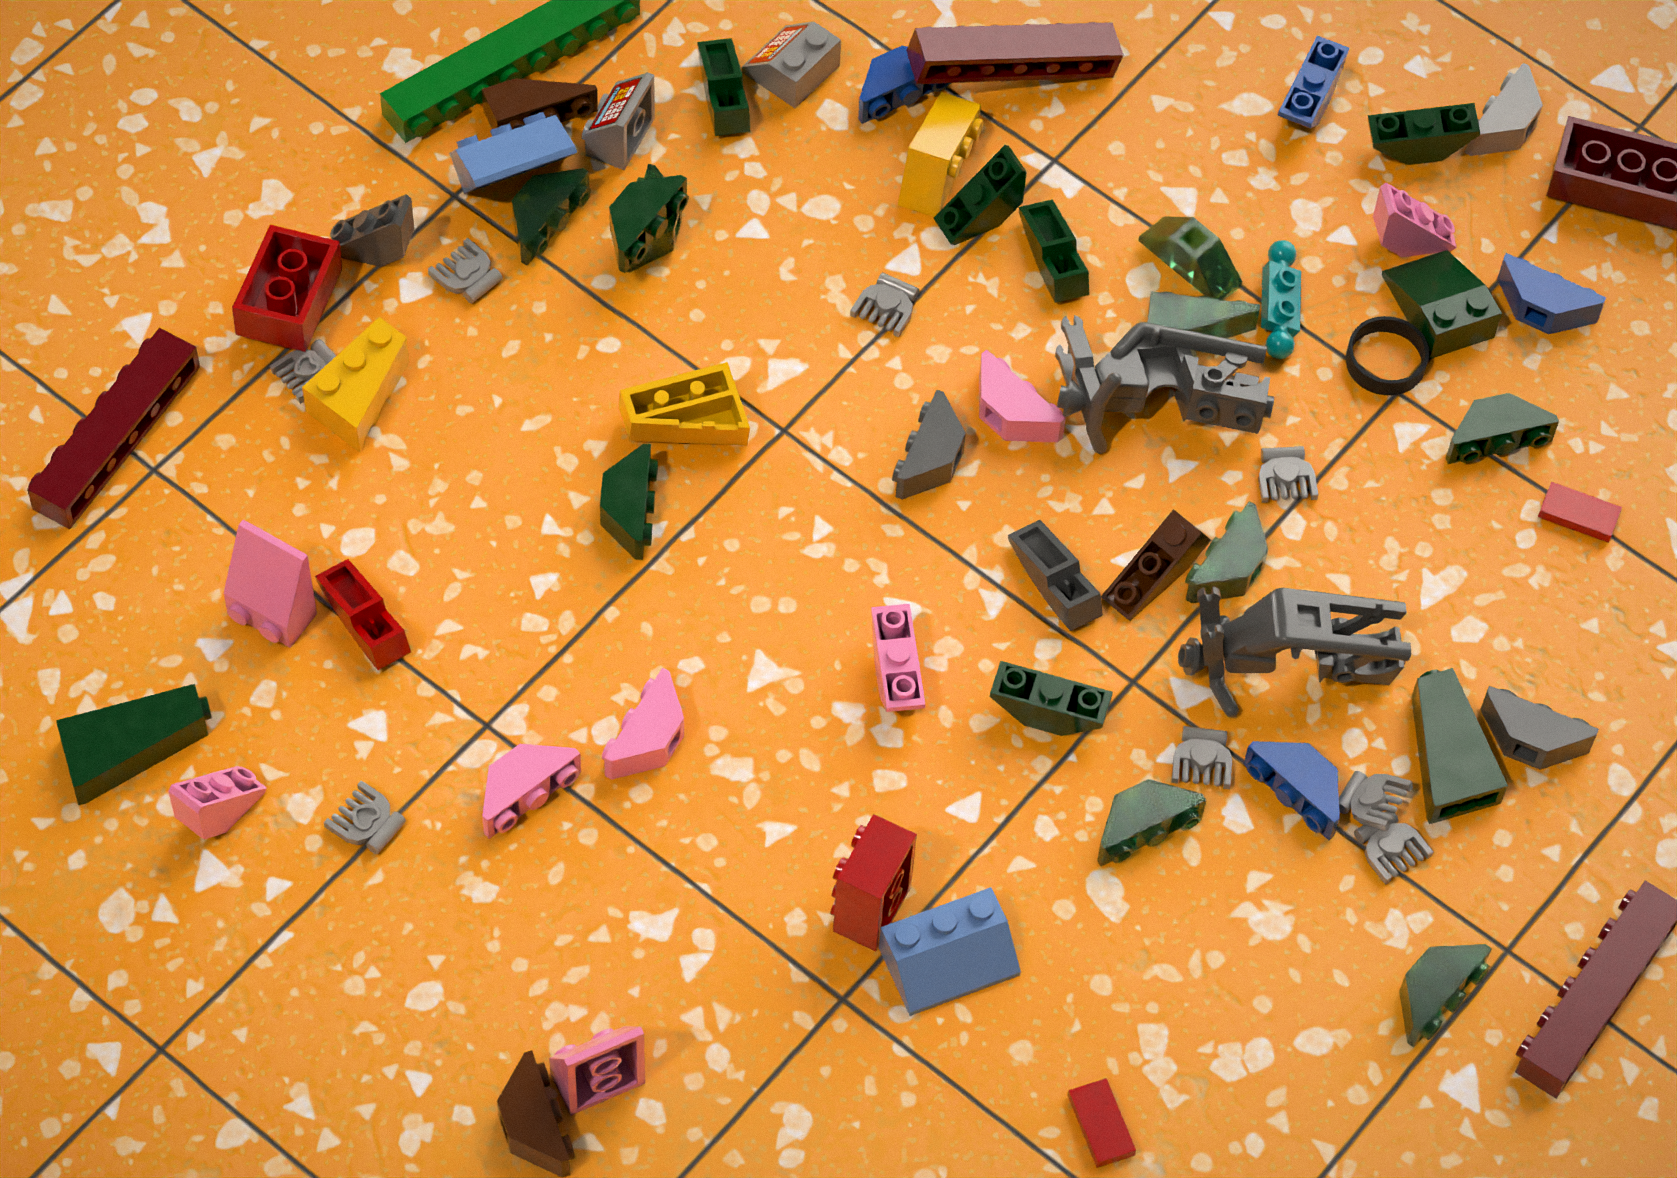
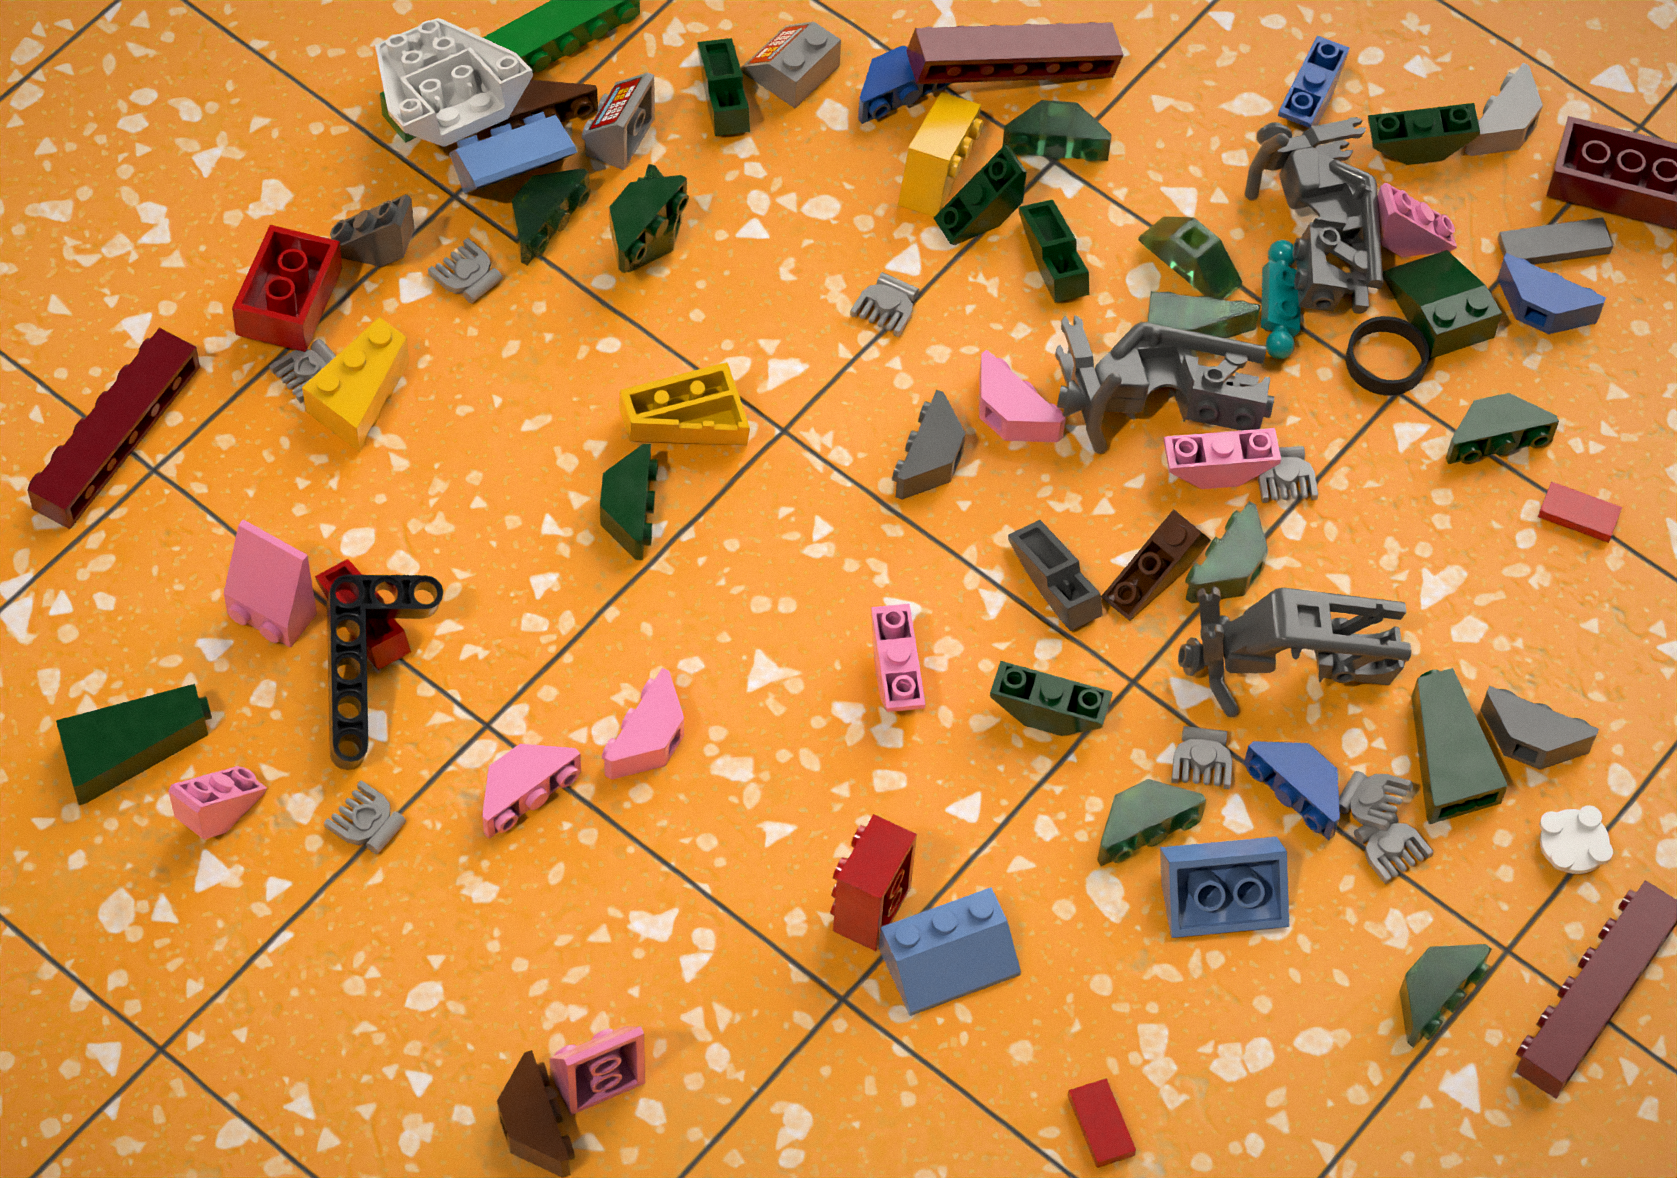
none -> black beam [327,575,443,770]
none -> white wedge [375,18,533,147]
none -> clear green slope [1002,100,1111,161]
none -> medium blue slope [1160,837,1289,938]
none -> bright pink slope [1163,428,1281,489]
none -> dark grey piece [1245,117,1383,314]
none -> tile [1497,217,1613,264]
none -> white piece [1539,805,1613,874]

